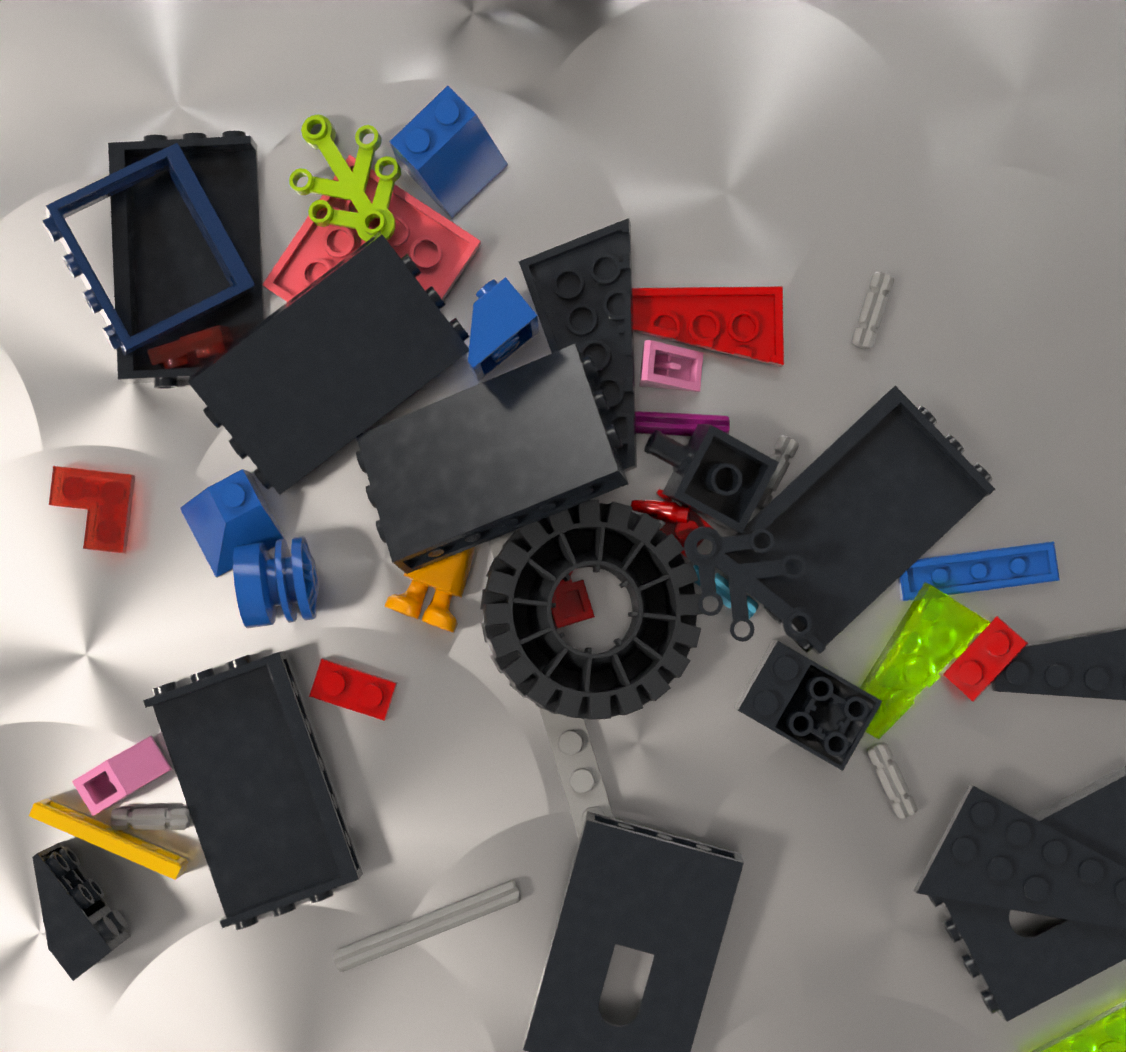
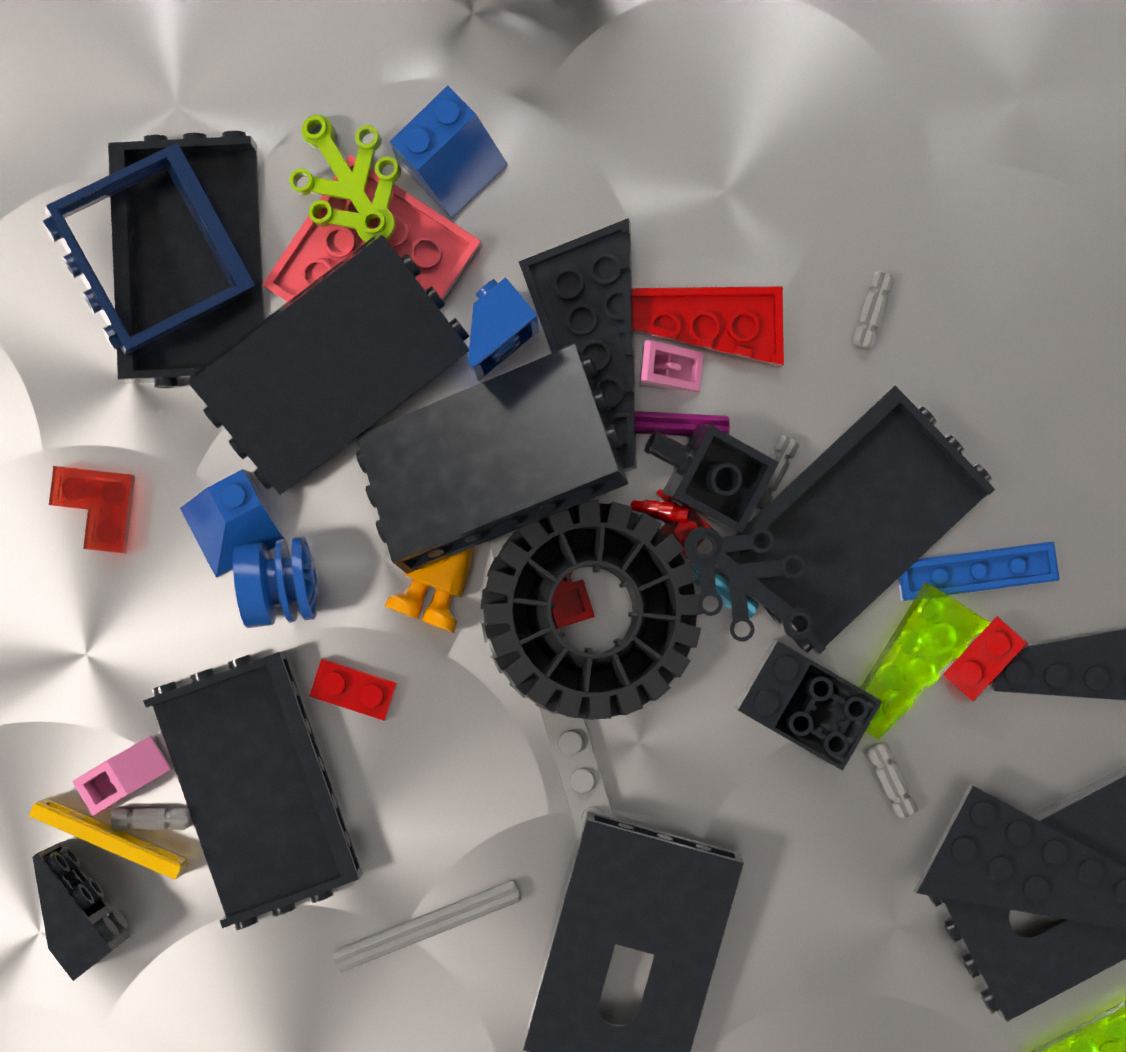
clear red plate [147,325,233,369] -> none

